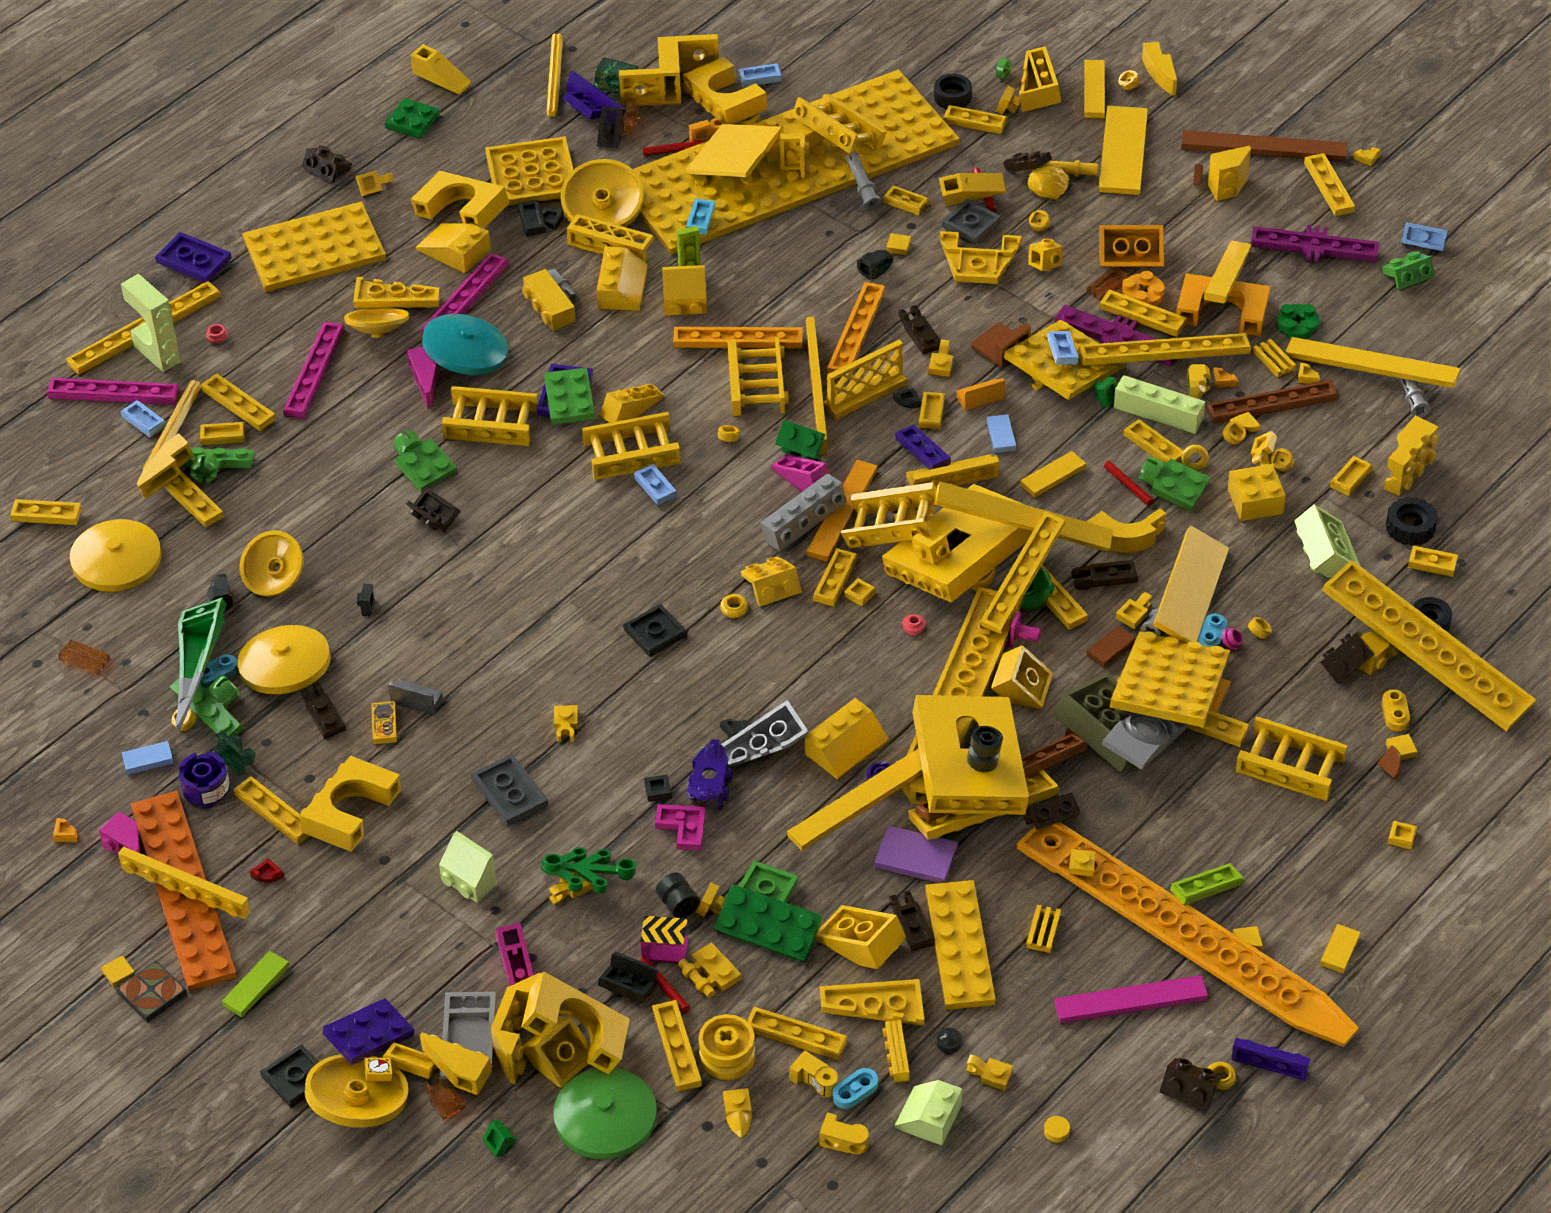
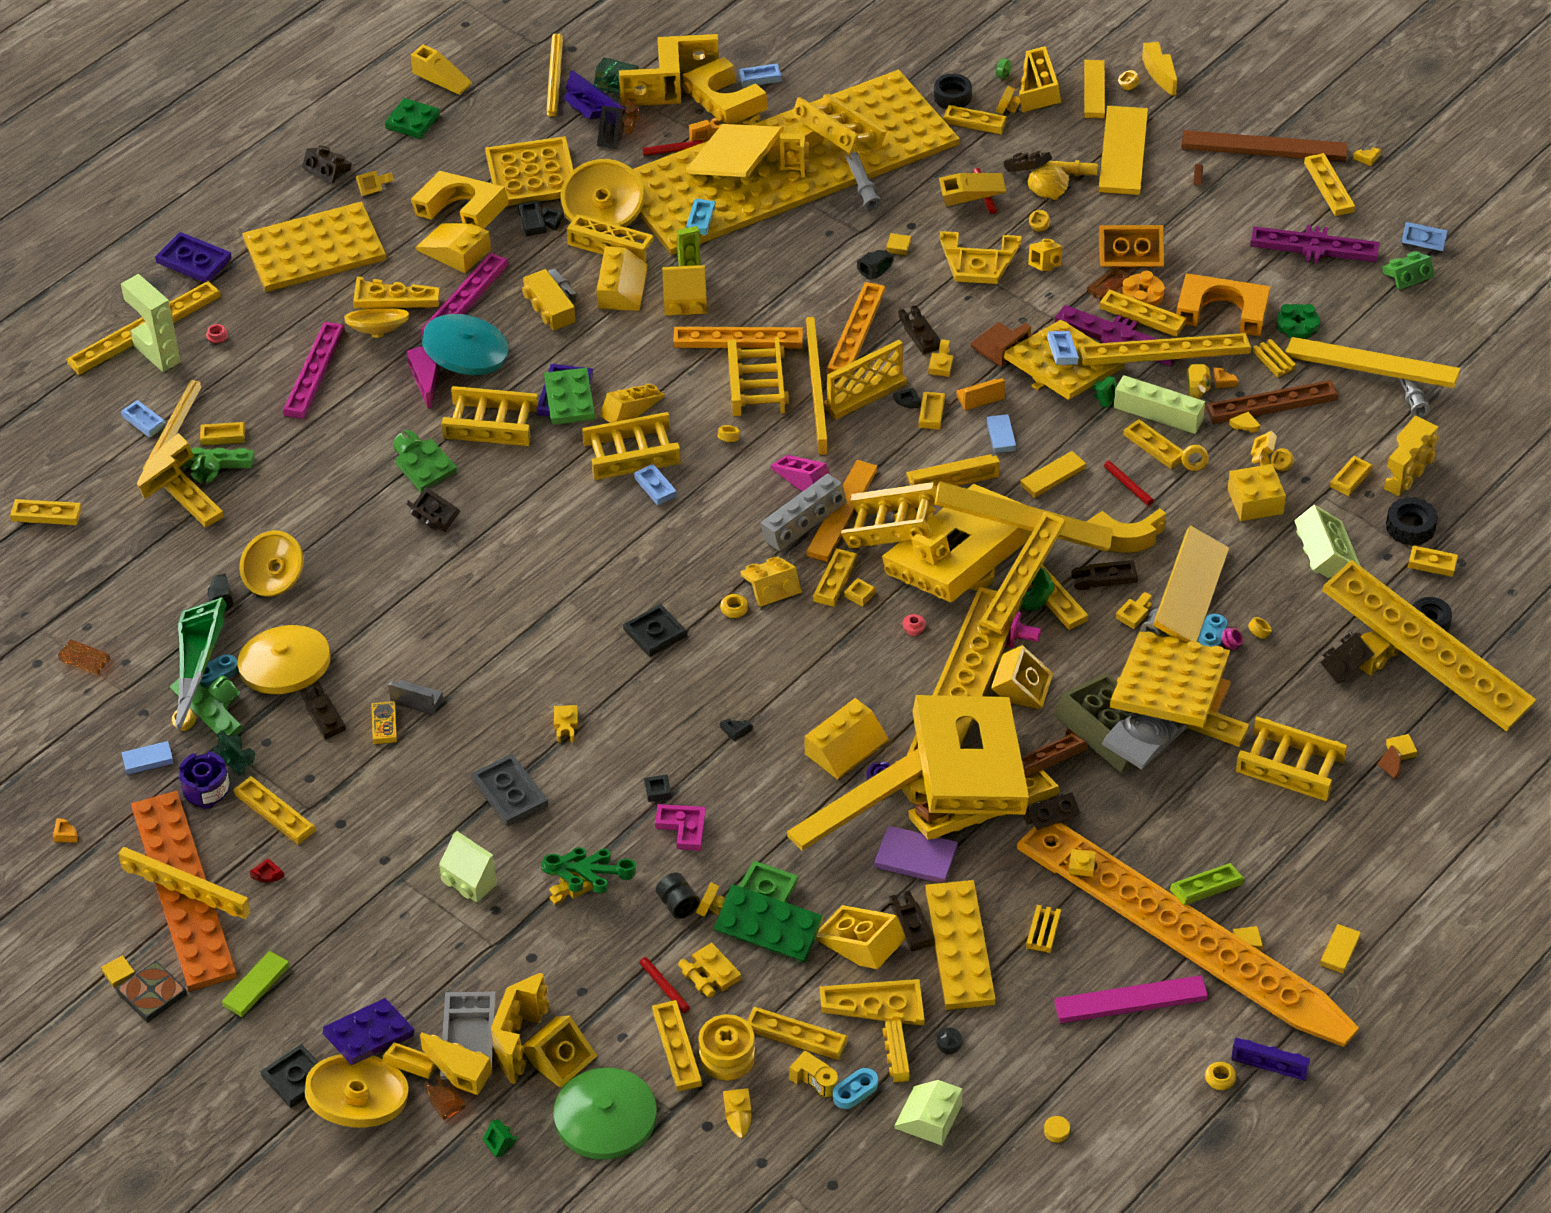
dark pink tile [47,378,180,405] -> none
yellow dish [70,519,162,592] -> none
dark pink slope [99,811,141,854] -> none
yellow plate [201,373,276,431] -> none
yellow arch [299,756,401,852] -> none
pearl dark grey plate [357,583,375,616] -> none
yellow tile [364,1058,392,1081] -> none
dark pink slope [495,923,533,986] -> none
yellow arch [521,972,630,1074] -> none
pearl dark grey bracket [598,952,658,1003] -> none
piece [640,916,688,964] -> none
dark purple piece [688,739,733,810] -> none
light grey wedge [721,700,810,768] -> none
green bracket [775,420,826,460] -> none
yellow leg [819,1112,869,1155] -> none
yellow tile [883,185,929,216] -> none
dark purple plate [895,424,951,470] -> none
dark grey plate [942,199,1001,244] -> none
yellow plate [966,1055,1013,1091] -> none
pearl dark grey wheel [967,726,1003,772] -> none
dark orange tile [1087,626,1135,668] -> none
bright green plate [1139,456,1211,512] -> none
dark brown bracket [1159,1058,1222,1112] -> none
yellow tile [1204,240,1252,304] -> none
yellow slope [1208,146,1251,201] -> none
yellow tile [1223,422,1246,445] -> none
yellow tile [1298,362,1320,384] -> none
yellow plate [1382,690,1410,732] -> none
yellow tile [1388,821,1417,850] -> none

